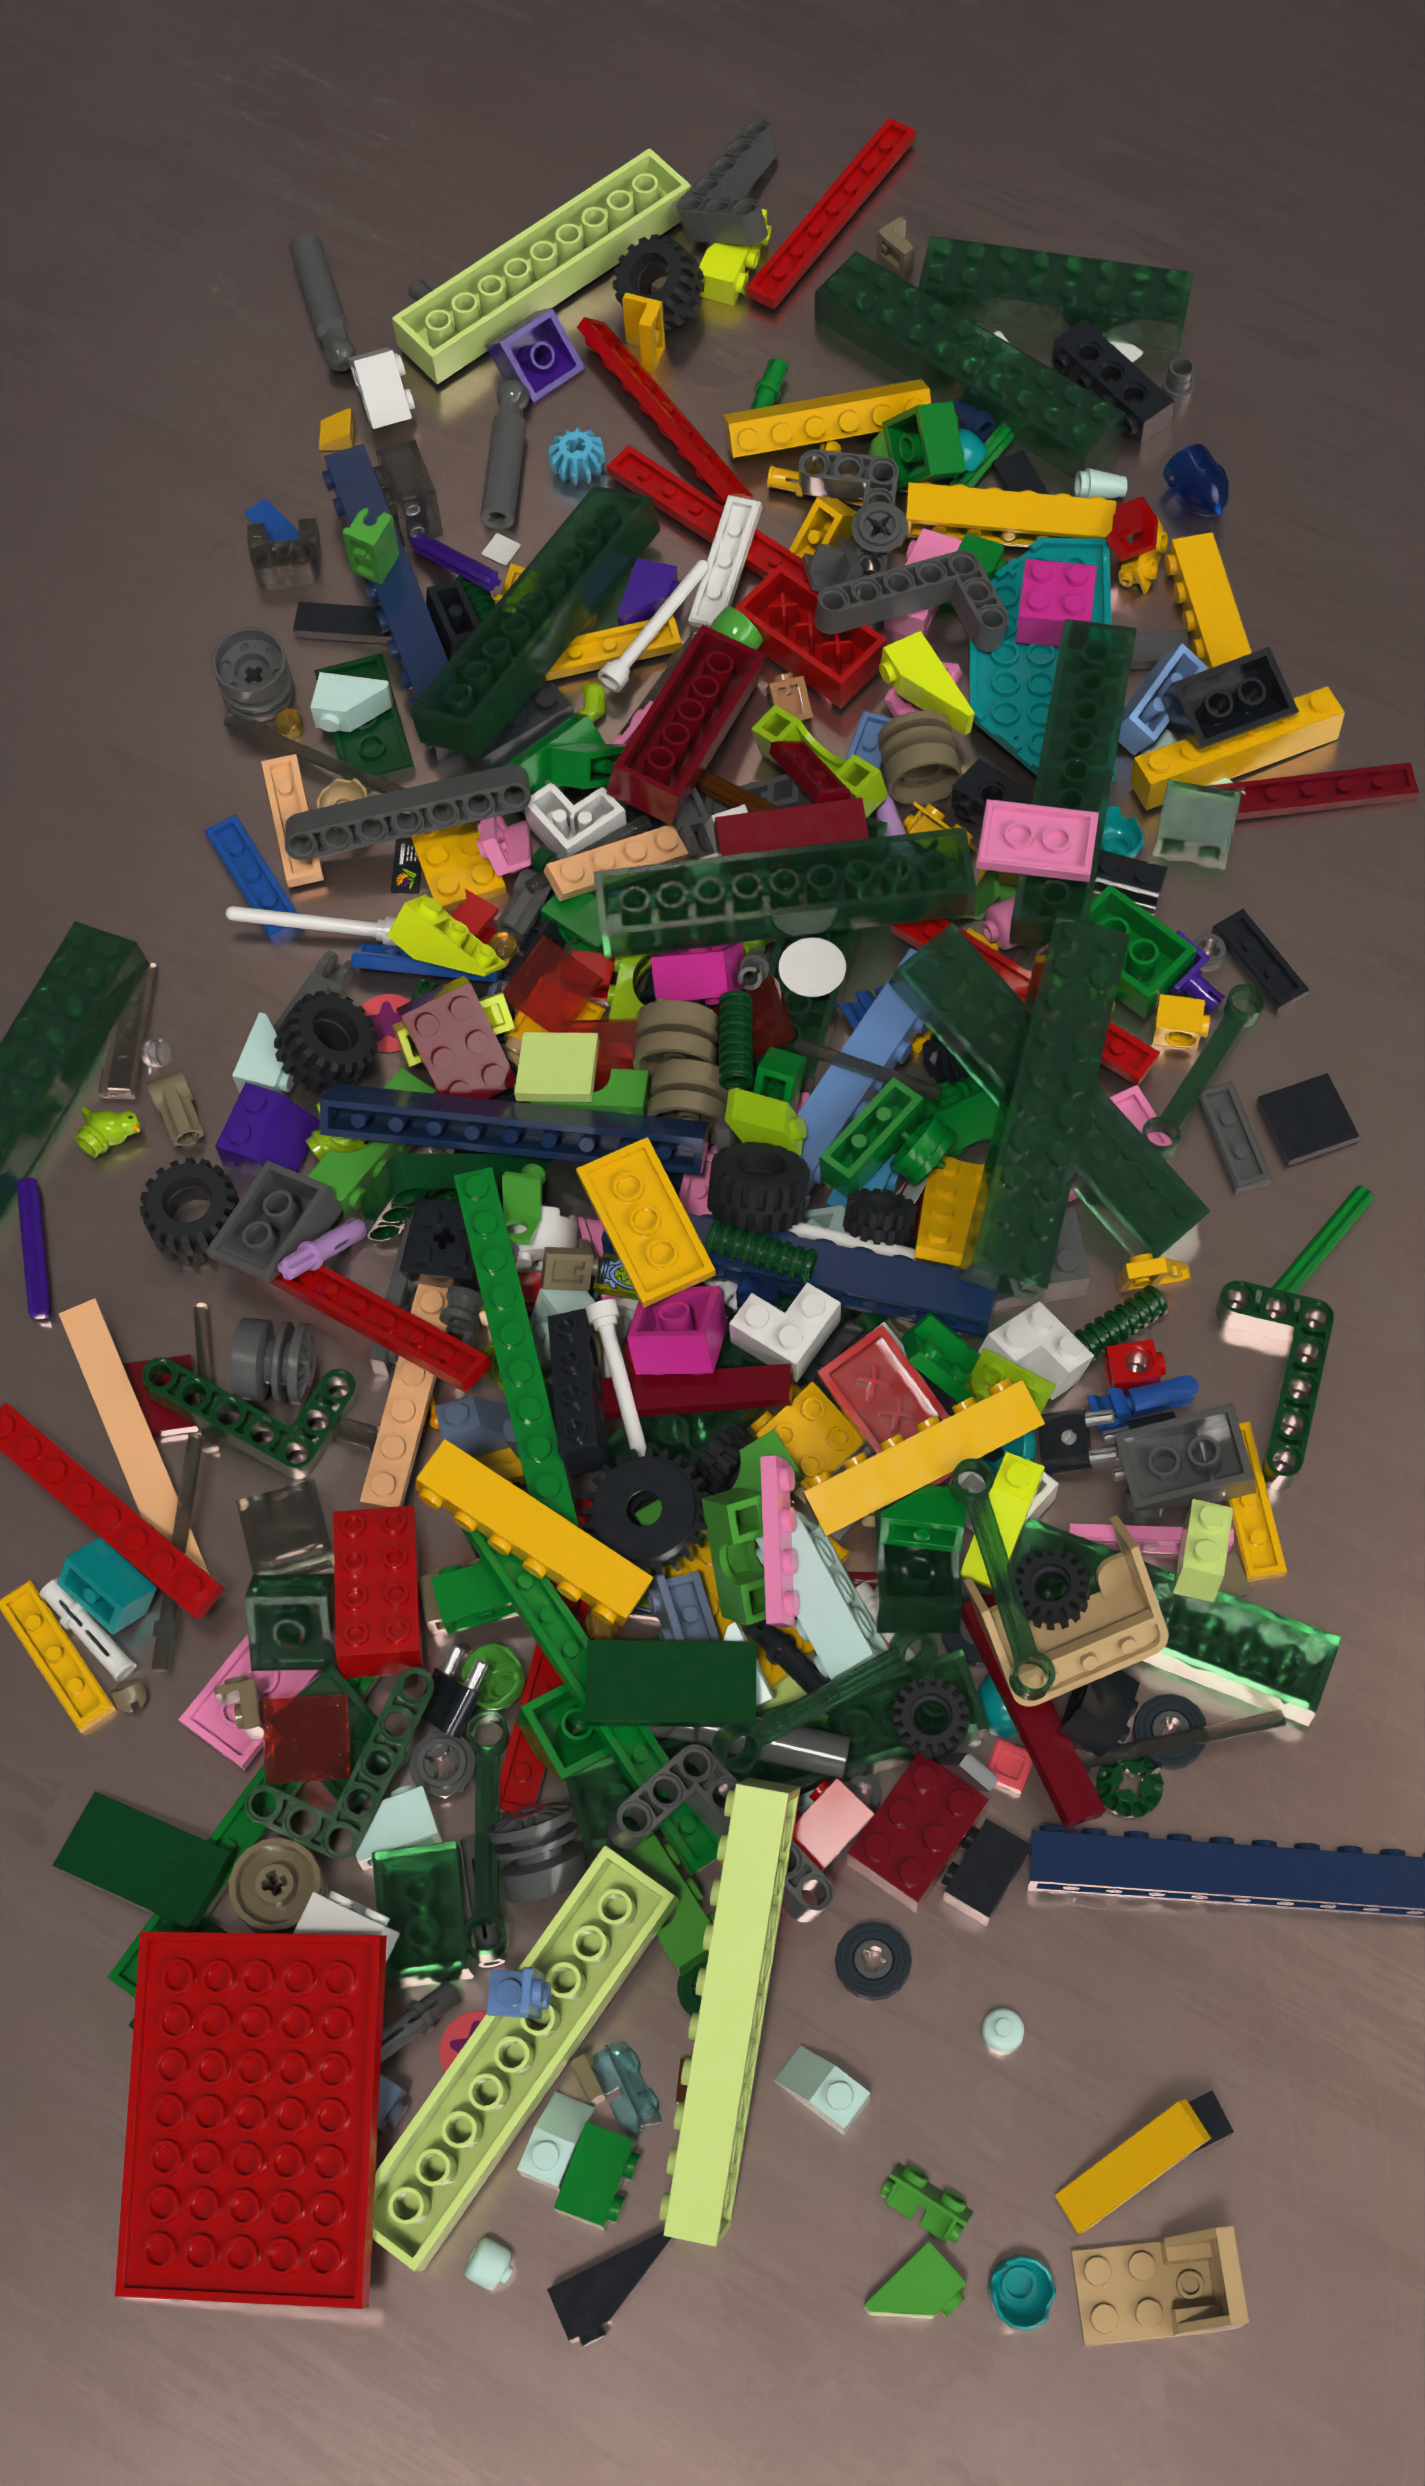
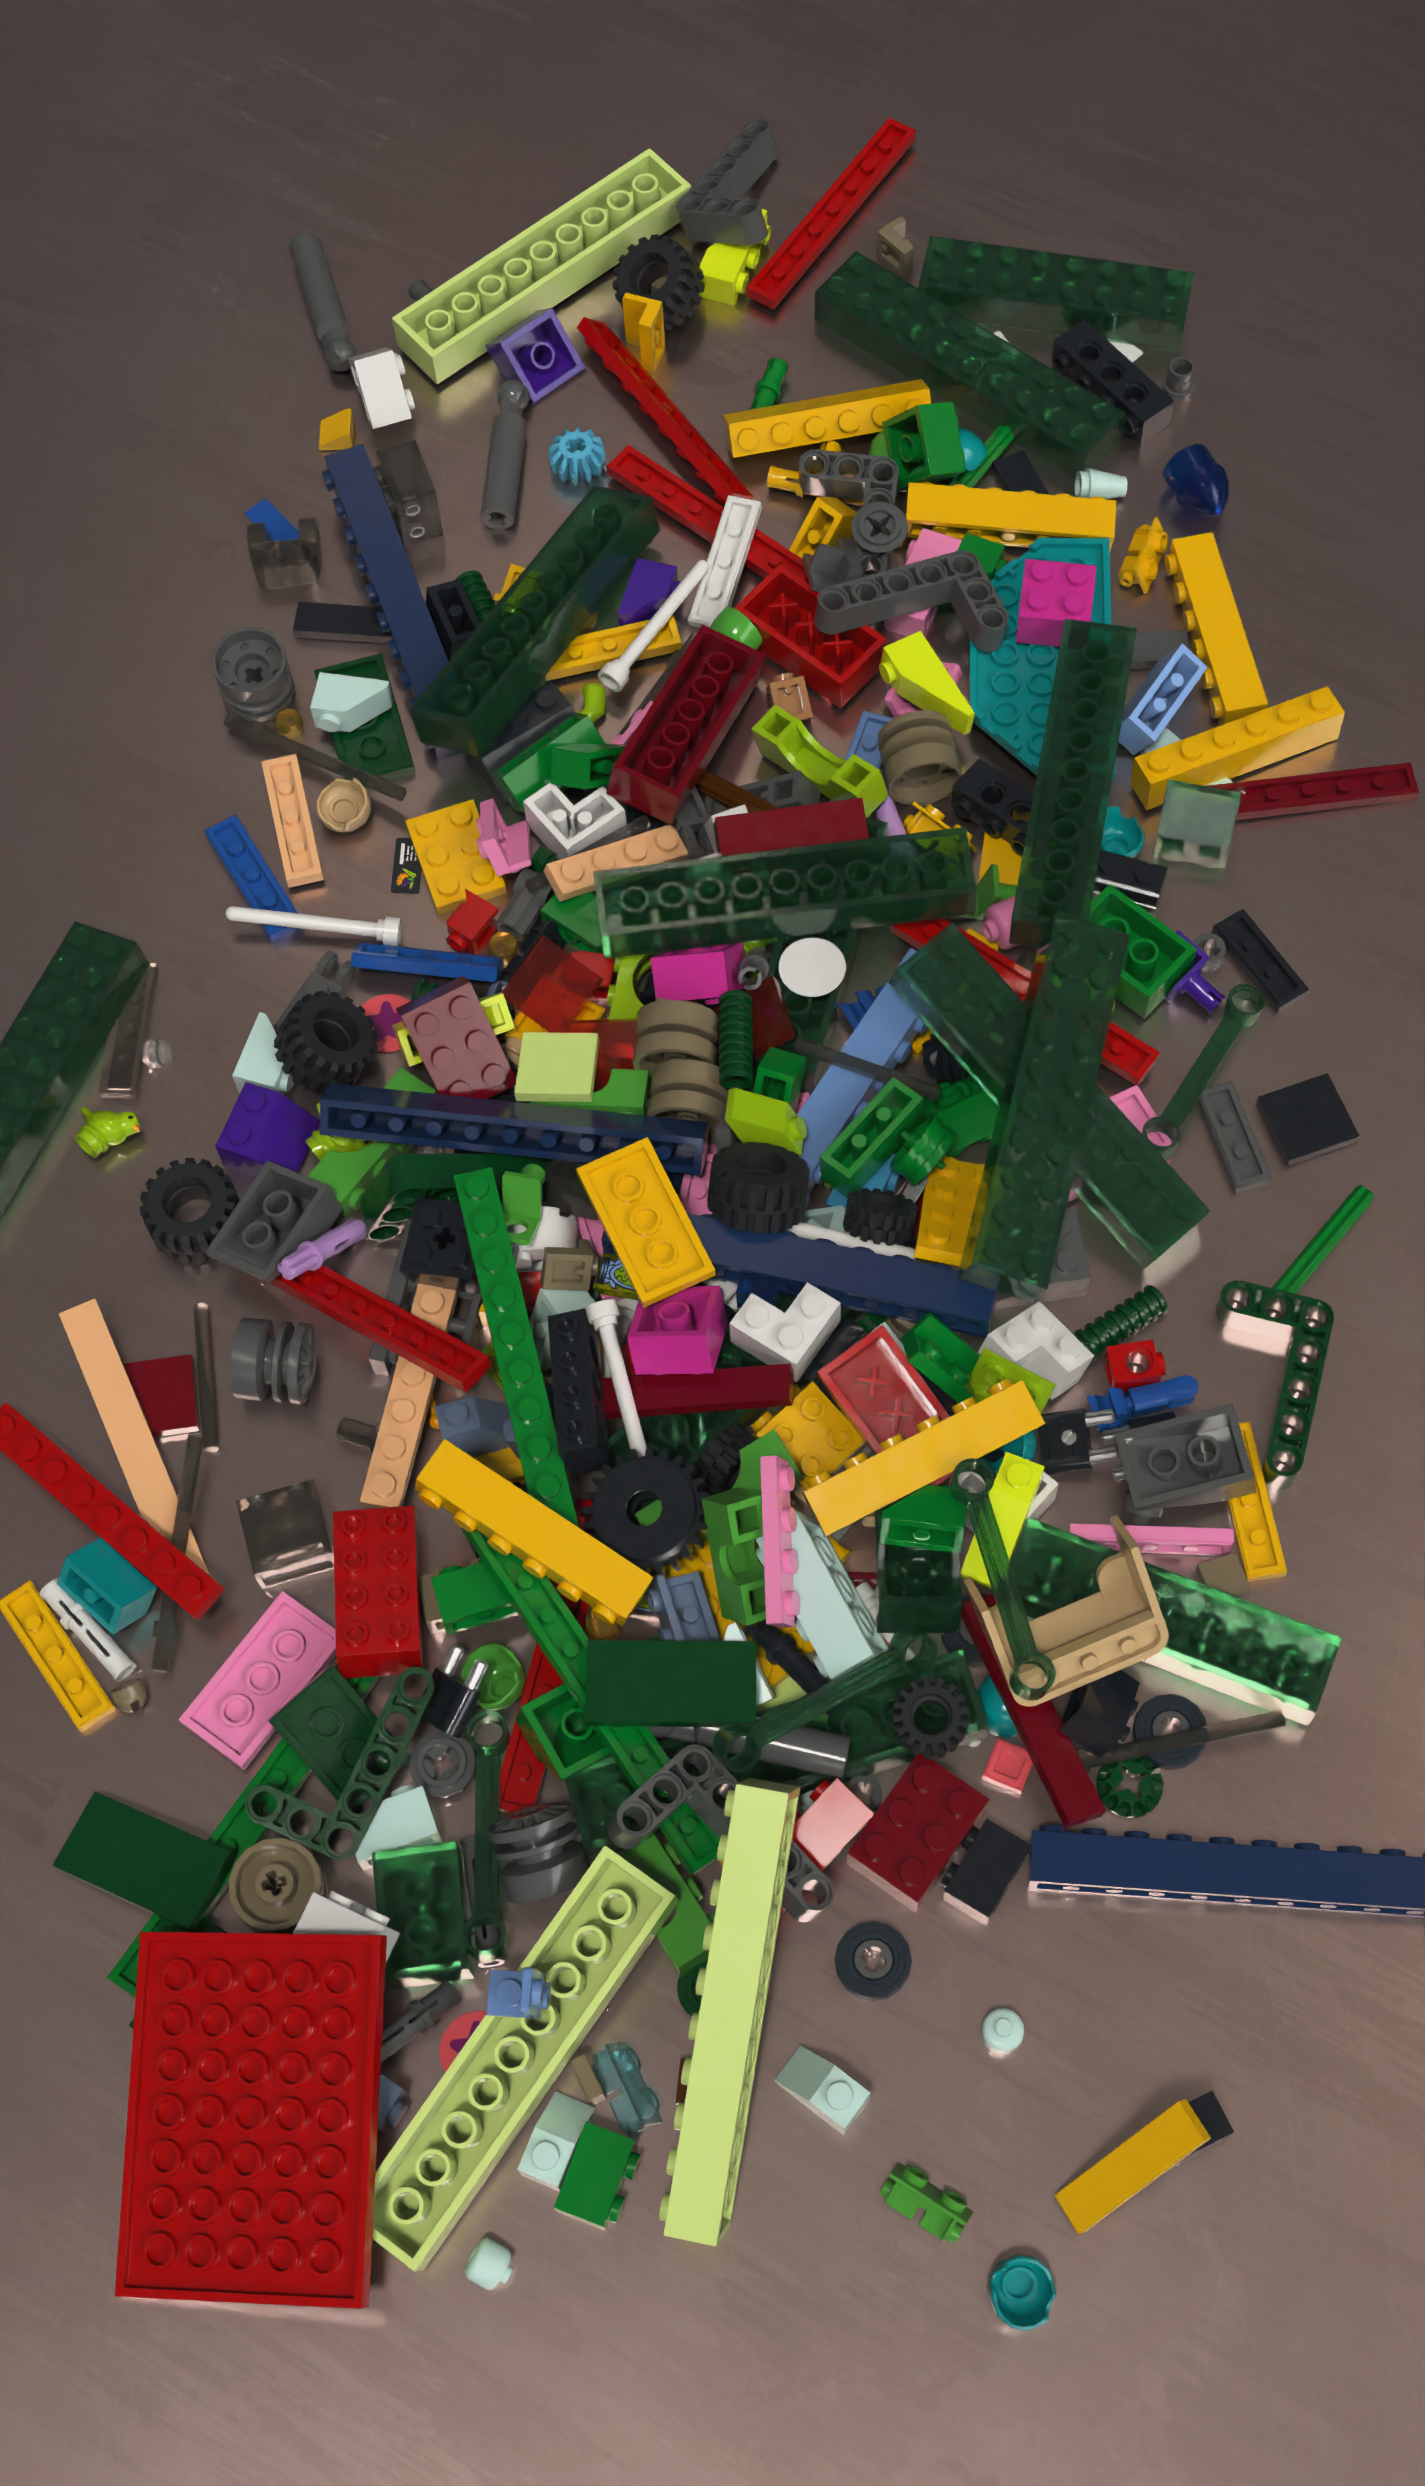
dark purple axle [16,1178,51,1320] -> none
dark green beam [142,1357,357,1479] -> none
dark tan piece [147,1069,204,1147] -> none
dark tan bracket [214,1676,268,1740] -> none
clear green slope [244,1573,336,1671] -> none
clear red tile [262,1694,350,1784] -> none
dark grey beam [285,764,531,860] -> none
bright green hinge [342,508,400,584] -> none
neon yellow slope [387,894,506,977] -> none
dark purple axle [410,532,501,591] -> none
dark grey wheel [439,1286,484,1332] -> none
white sticker [481,533,521,566] -> none
black slope [547,2231,674,2347] -> none
dark green piece [705,1219,818,1283] -> none
dark red tile [769,741,851,804] -> none
bright green slope [863,2242,966,2319] -> none
dark grey tile [932,1753,998,1792] -> none
dark blue cone [953,399,996,443] -> none
bright pink tile [976,799,1099,882] -> none
black tyre [1013,1548,1090,1630] -> none
tan bracket [1070,2226,1249,2347] -> none
red window [1105,496,1158,562] -> none
yellow wing [1114,1253,1191,1293] -> none
yellow brick [1152,994,1210,1051] -> none
black slope [1161,647,1299,751] -> none
yellowish green brick [1173,1499,1233,1602] -> none

